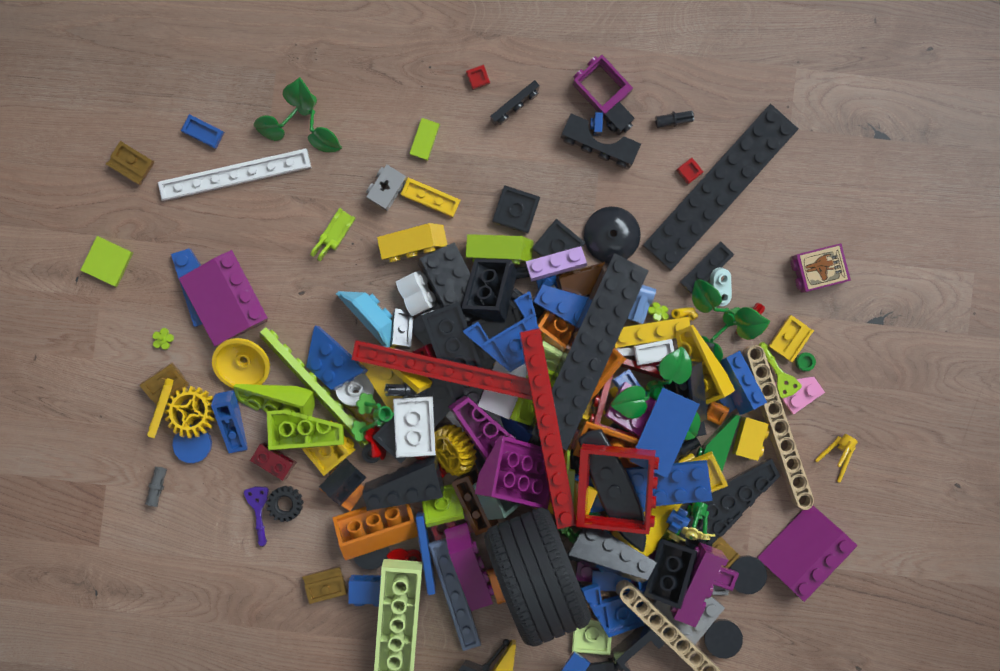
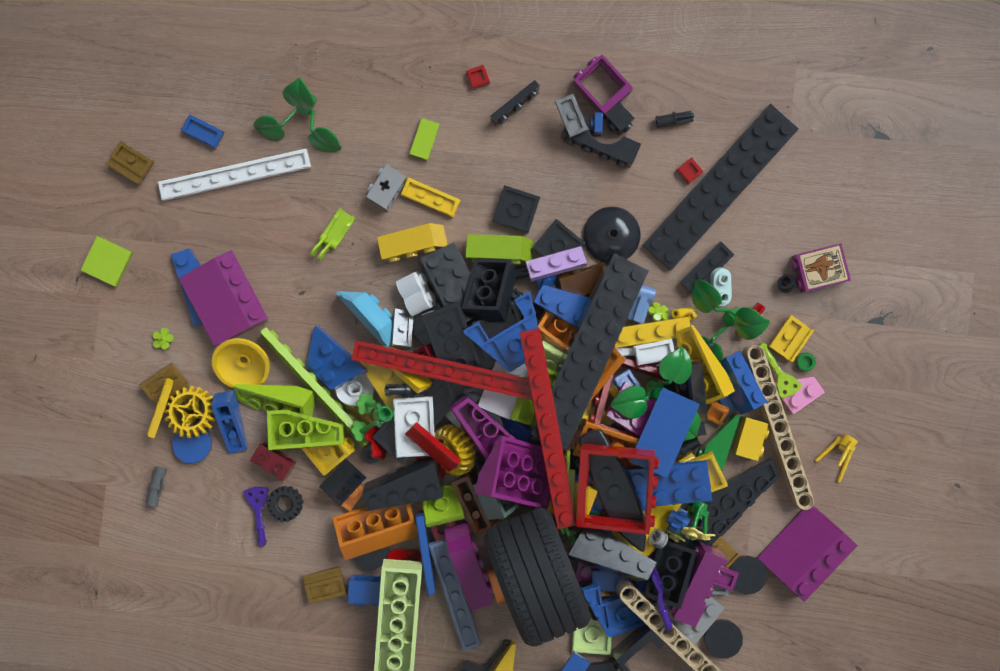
none -> red tile [405,422,461,472]
none -> flat silver plate [555,94,588,138]
none -> light grey bush [649,529,668,549]
none -> dark purple piece [651,568,673,631]
none -> black plate [778,275,797,293]

